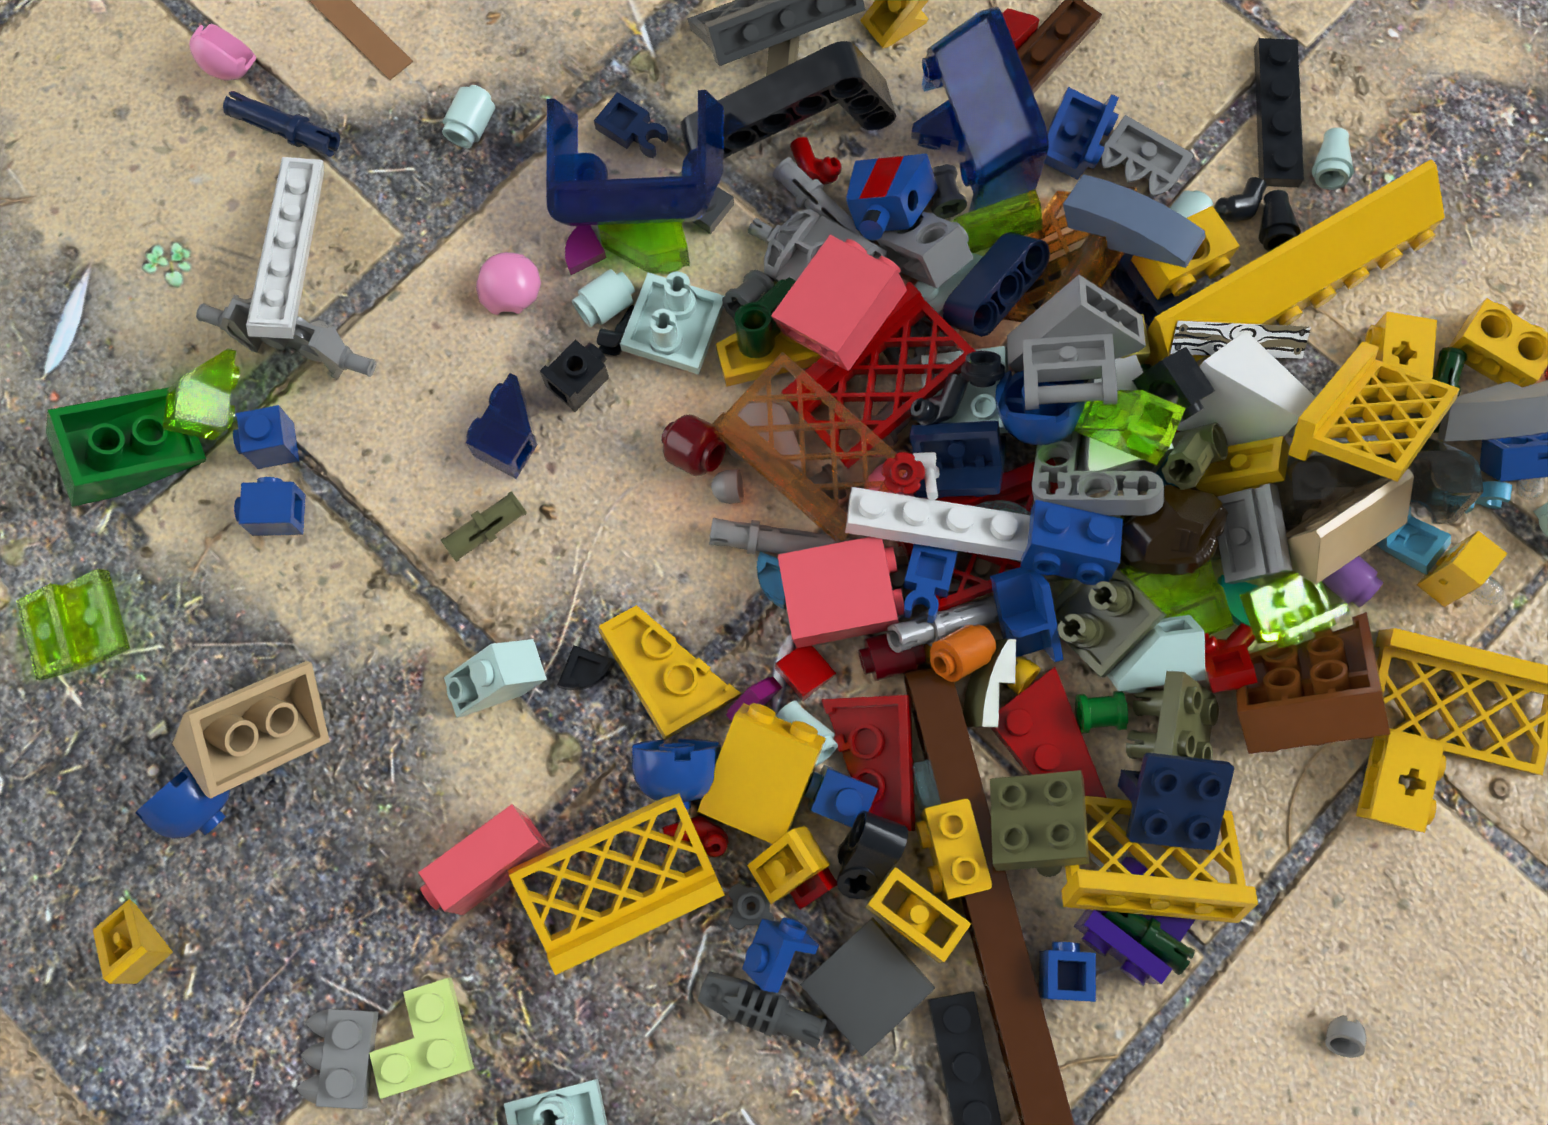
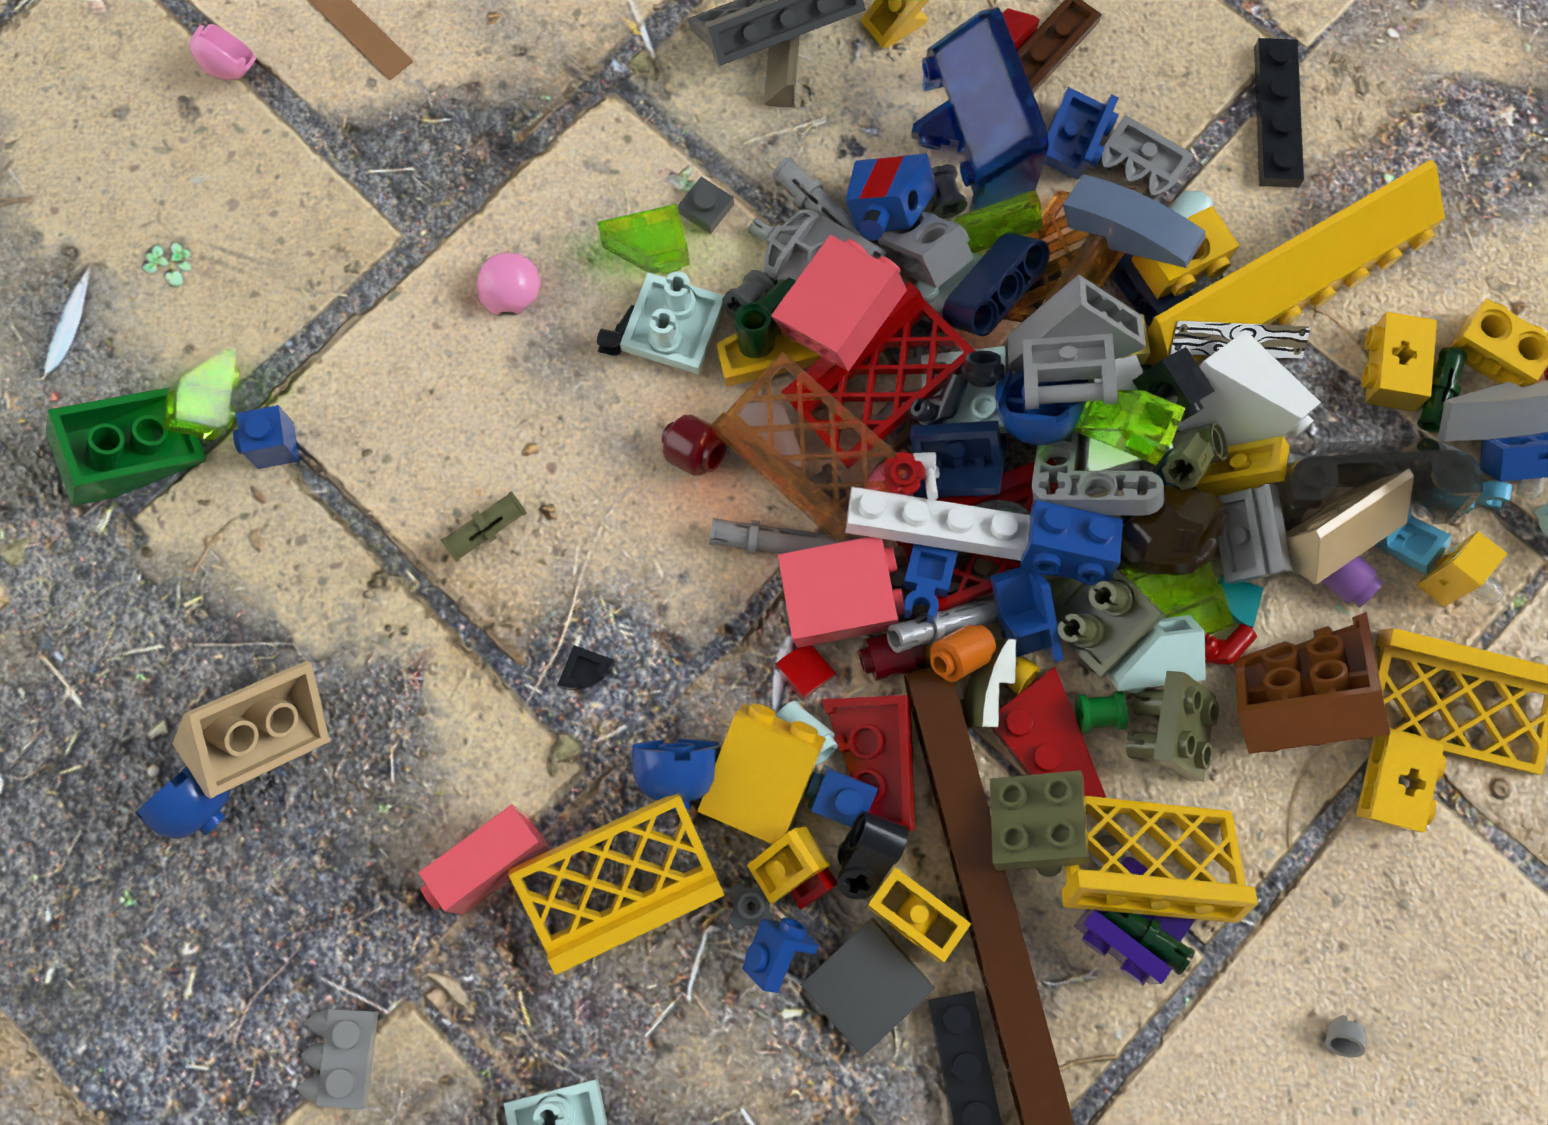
clear neon green slope [16,568,130,680] -> none
yellow slope [93,899,173,984] -> none
light grey plate [196,295,376,379] -> none
dark blue pin [223,91,340,157] -> none
blue brick [234,477,306,536] -> none
white tile [246,157,324,339] -> none
yellowish green plate [369,978,474,1099] -> none
light aqua brick [442,85,495,148] -> none
light aqua slope [444,639,547,718] -> none
clear blue slope [465,373,538,479] -> none
black brick [540,339,609,412] -> none
clear blue windscreen [546,90,724,226] -> none
magenta tile [565,220,607,275] -> none
light aqua brick [572,269,635,327] -> none
dark blue plate [594,92,668,158] -> none
yellow wing [598,605,741,740] -> none
red arm [662,816,728,857] -> none
black beam [681,41,896,166] -> none
dark grey hinge [698,971,827,1049] -> none
light grey hinge [711,469,744,504] -> none
magenta tile [726,676,783,722] -> none
dark azure tile [757,552,786,609] -> none
red arm [790,137,842,185] -> none
clear light blue tile [912,760,941,811] -> none
yellow bracket [915,799,992,902] -> none
blue brick [1039,942,1096,1002] -> none
dark blue bracket [1118,753,1234,850] -> none
red plate [1205,644,1258,693] -> none
black arm [1214,177,1267,222] -> none
clear neon green bracket [1239,571,1350,648] -> none
black cone [1258,190,1301,252] -> none
yellow fence [1288,341,1460,482] -> none
light aqua cone [1312,128,1354,190] -> none

